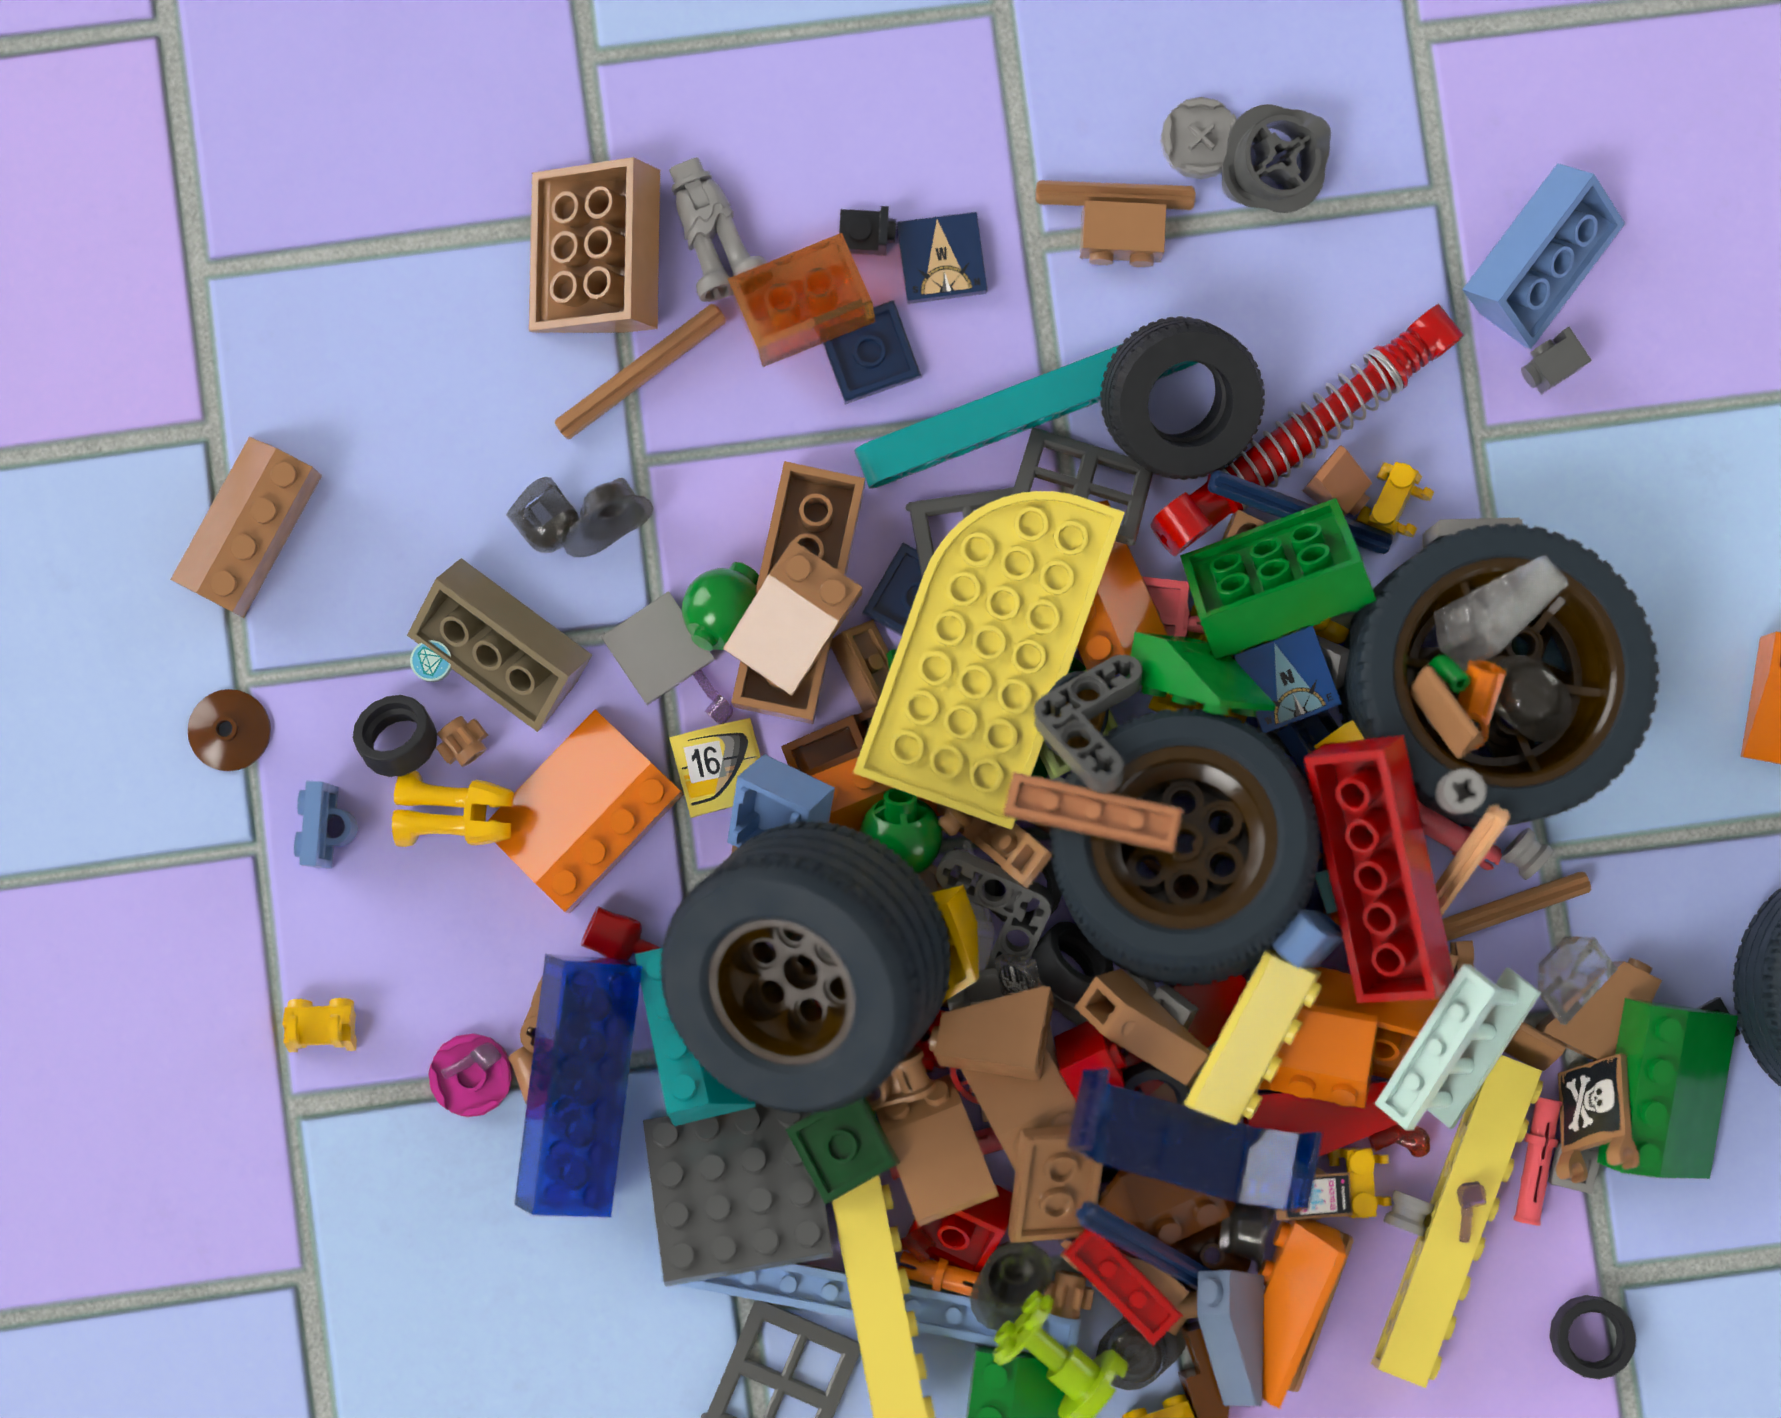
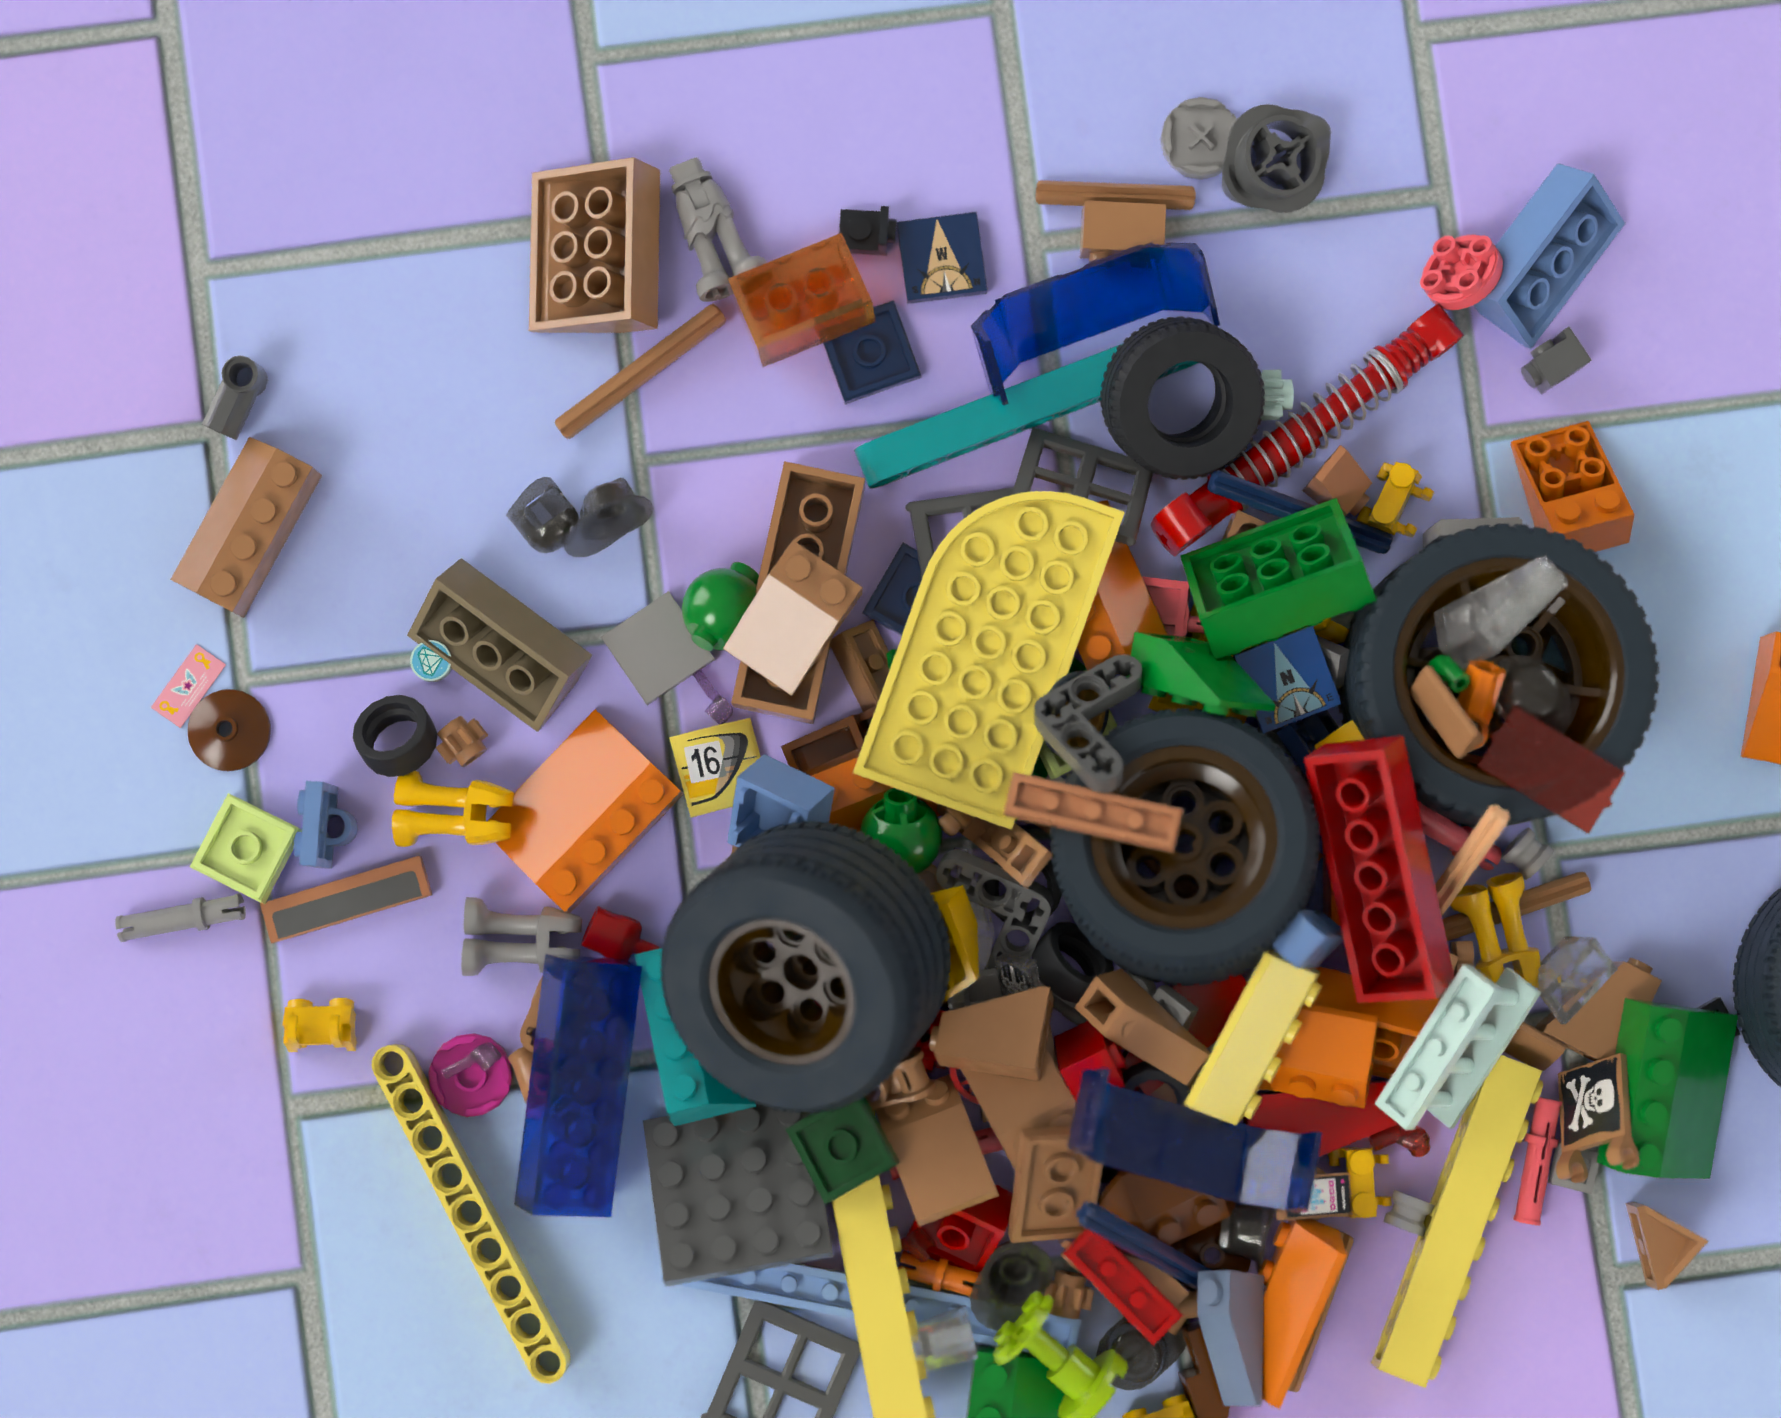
teal tile [1315,869,1337,915] -> none
light grey wheel [1435,769,1486,814] -> none
hand [1457,1181,1486,1243] -> none
black tyre [1549,1295,1636,1380] -> none
none -> light grey pin [115,893,246,942]
none -> bright pink sticker [151,644,226,728]
none -> yellowish green plate [190,793,302,904]
none -> dark grey piece [202,355,268,441]
none -> tile [260,856,433,944]
none -> light yellow beam [371,1044,571,1384]
none -> light grey piece [461,897,582,976]
none -> clear slope [911,1305,978,1371]
none -> clear blue windscreen [970,242,1220,406]
none -> light aqua gear [1260,369,1294,420]
none -> coral tile [1420,235,1503,310]
none -> yellow piece [1450,872,1540,988]
none -> clear red piece [1477,706,1626,834]
none -> orange slope [1511,421,1635,552]
none -> medium nougat slope [1625,1202,1709,1290]

